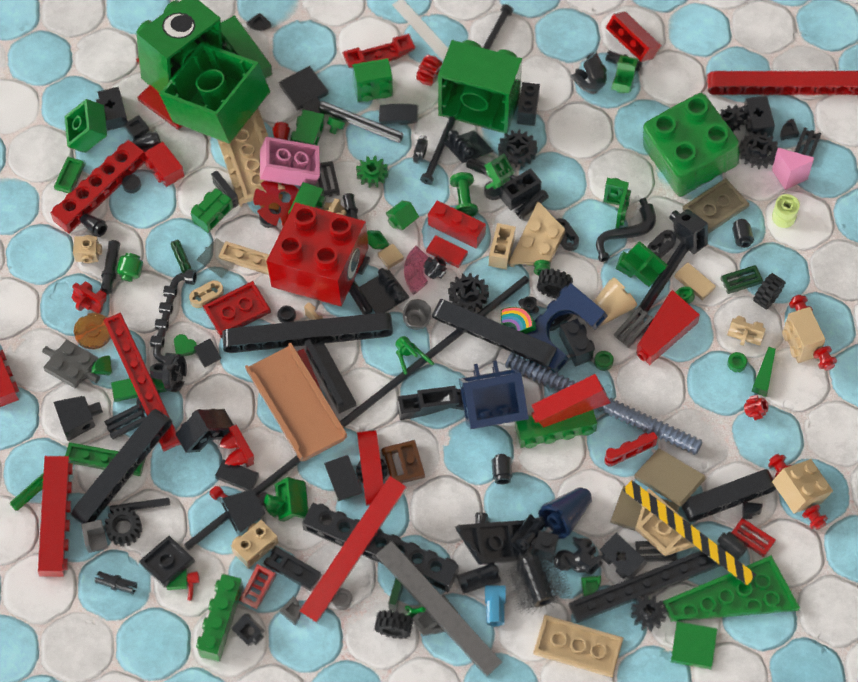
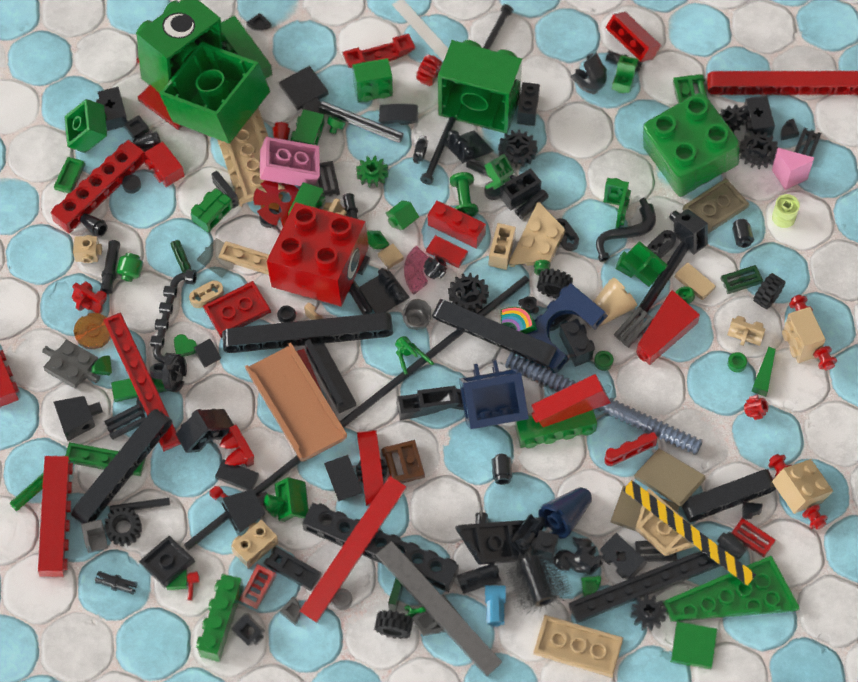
none -> green plate [672,74,707,103]

